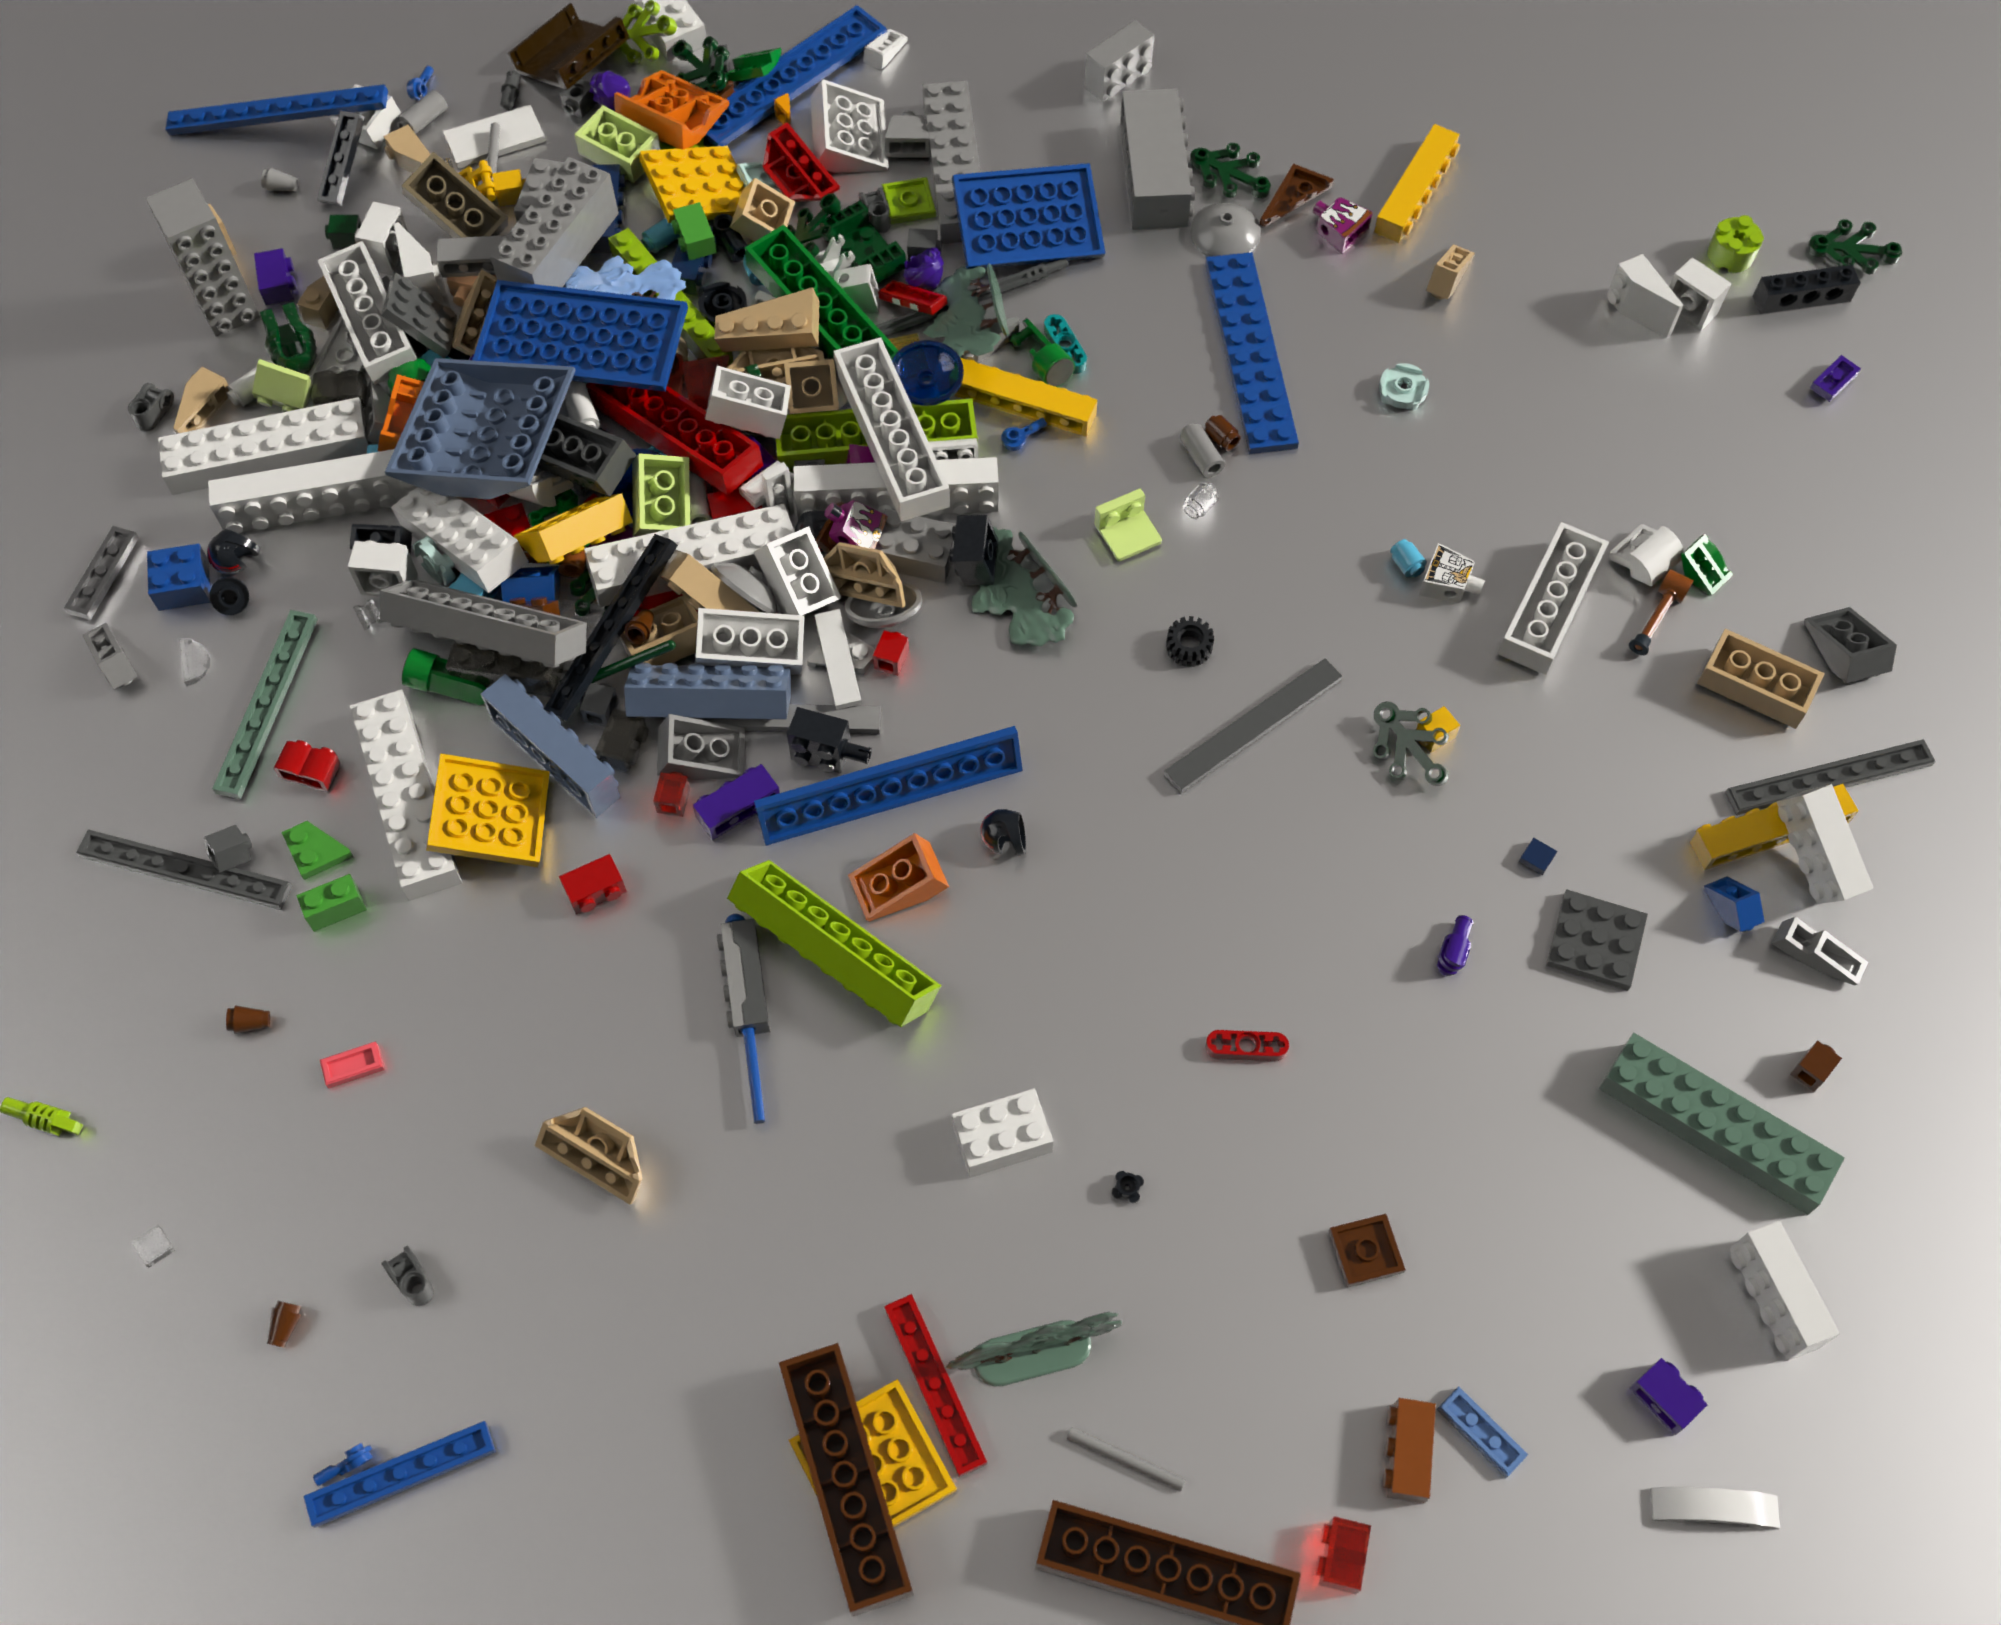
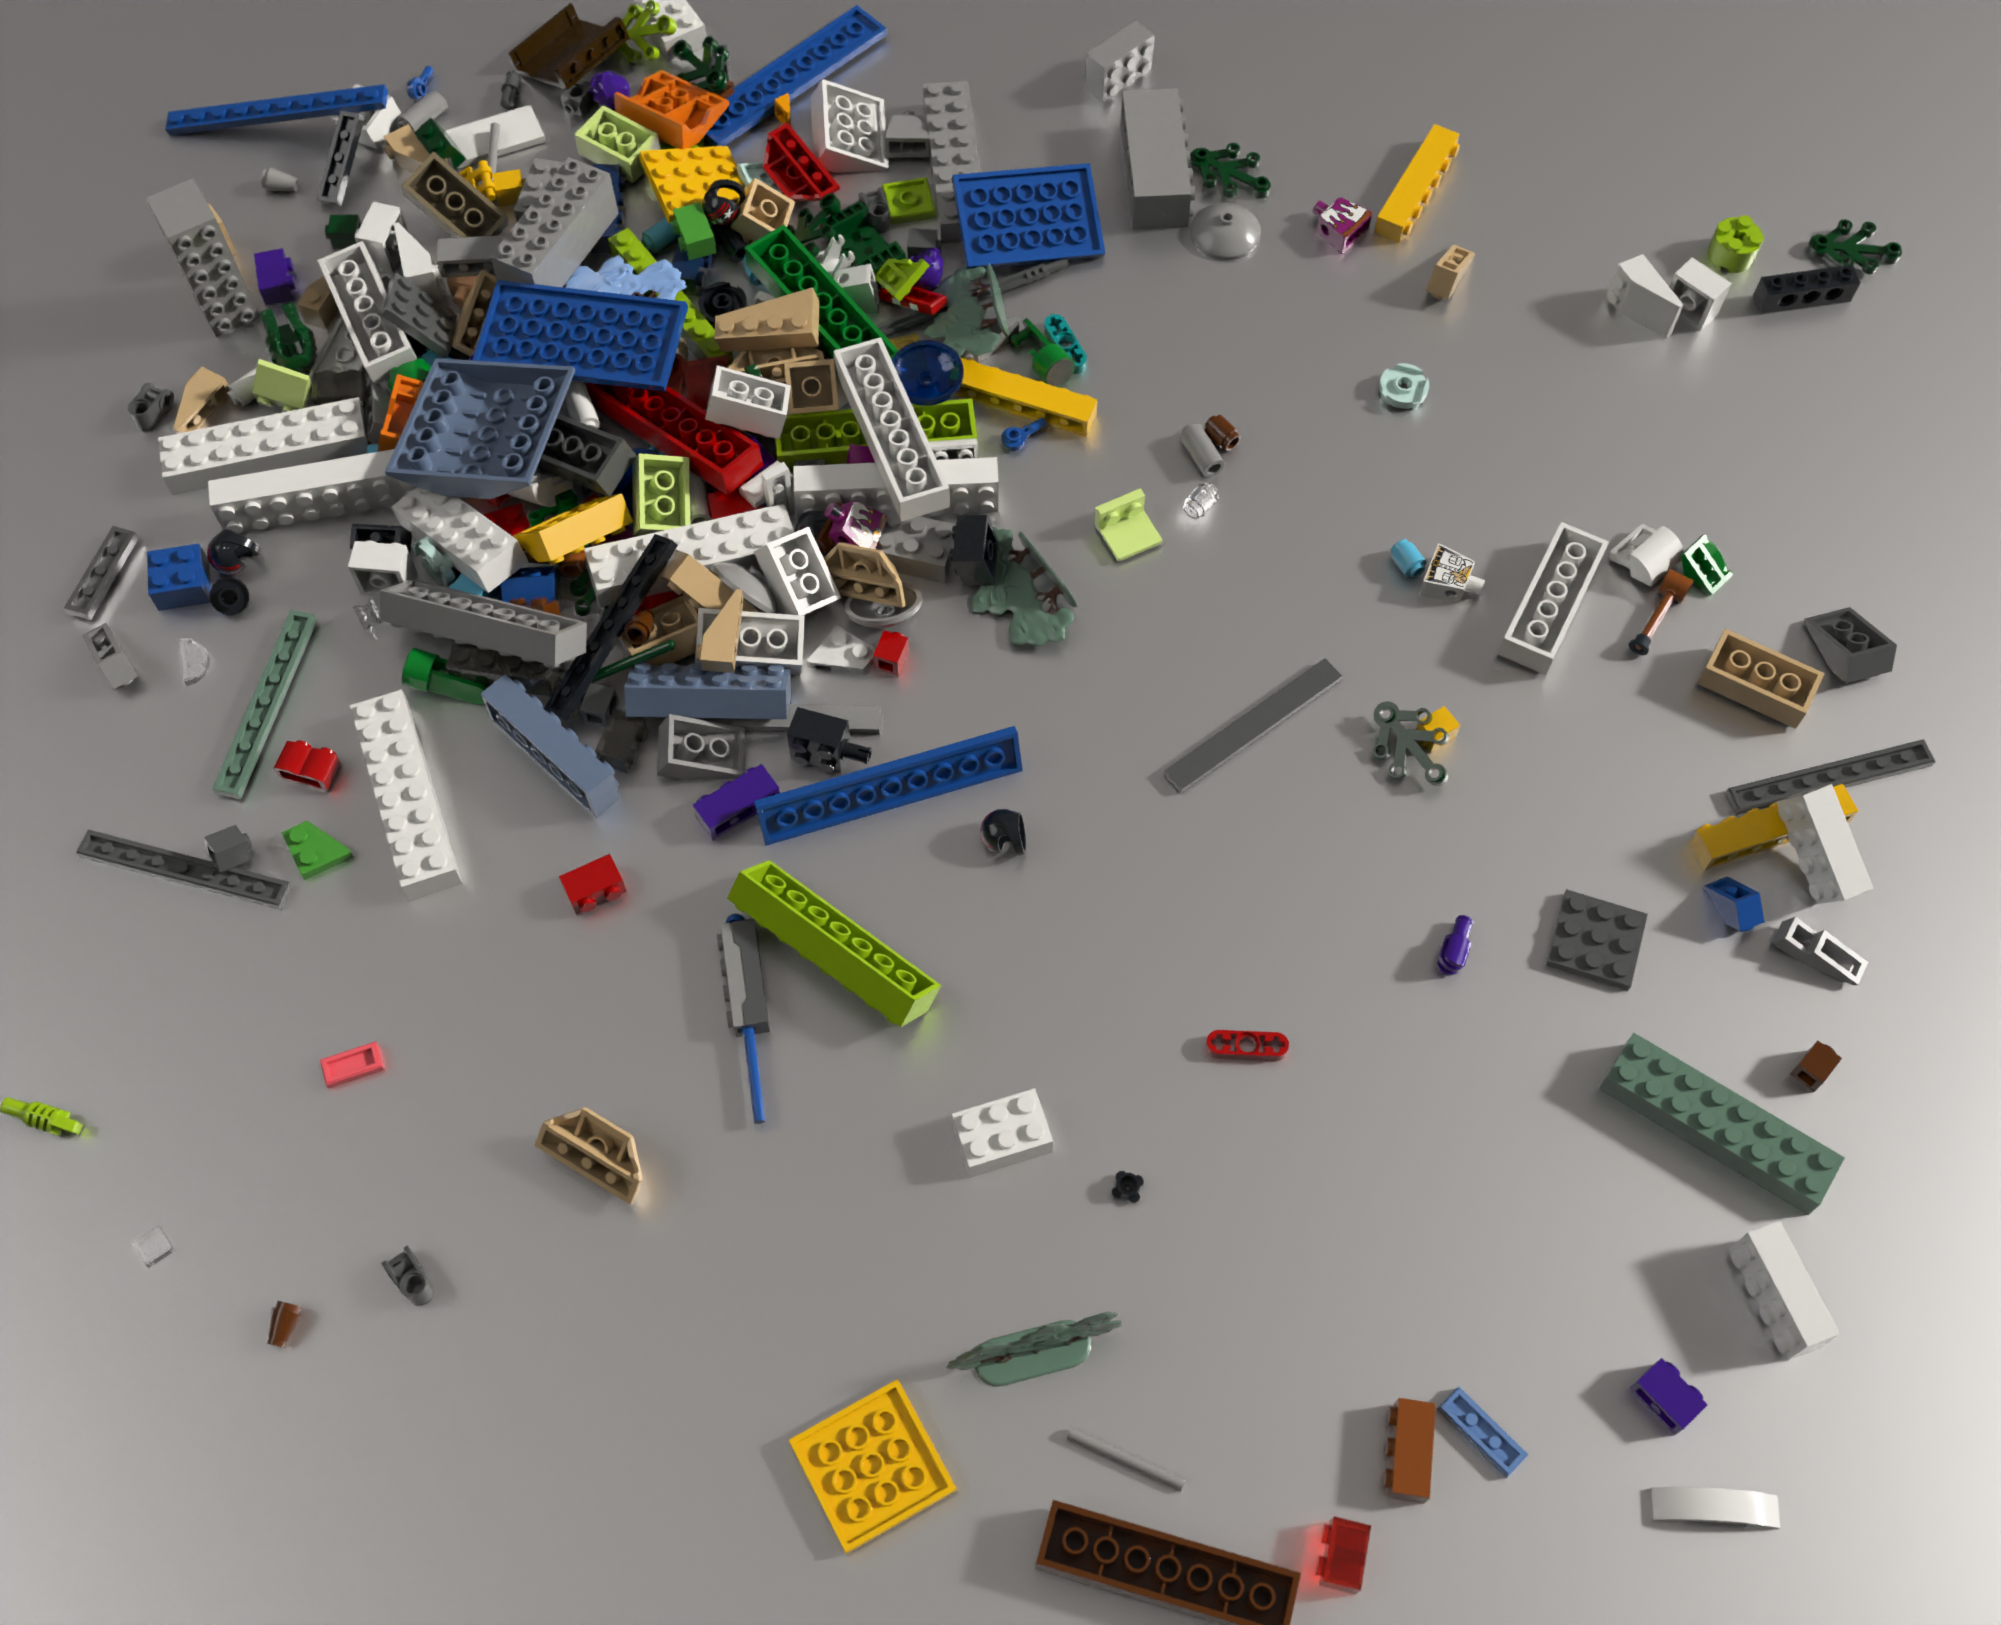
reddish brown cone [226,1005,271,1034] -> none
bright green brick [296,874,367,932] -> none
blue plate [303,1421,496,1528] -> none
blue plate [313,1443,373,1486] -> none
yellow plate [426,753,550,868] -> none
clear red brick [653,772,690,817] -> none
green slope [726,47,782,82] -> none
reddish brown brick [779,1343,914,1617] -> none
white tile [815,609,862,710] -> none
orange slope [848,833,949,921] -> none
white slope [864,29,908,70] -> none
red plate [884,1294,987,1478] -> none
black tyre [1166,616,1214,667] -> none
blue plate [1205,252,1299,454] -> none
reddish brown wing [1260,164,1334,227] -> none
reddish brown plate [1329,1214,1406,1288] -> none
dark blue tile [1519,838,1558,876] -> none
dark purple plate [1810,355,1861,402] -> none
none -> dark green brick [414,117,466,170]
none -> tan slope [696,589,744,673]
none -> black helmet [702,179,745,226]
none -> lime wing [875,259,930,301]

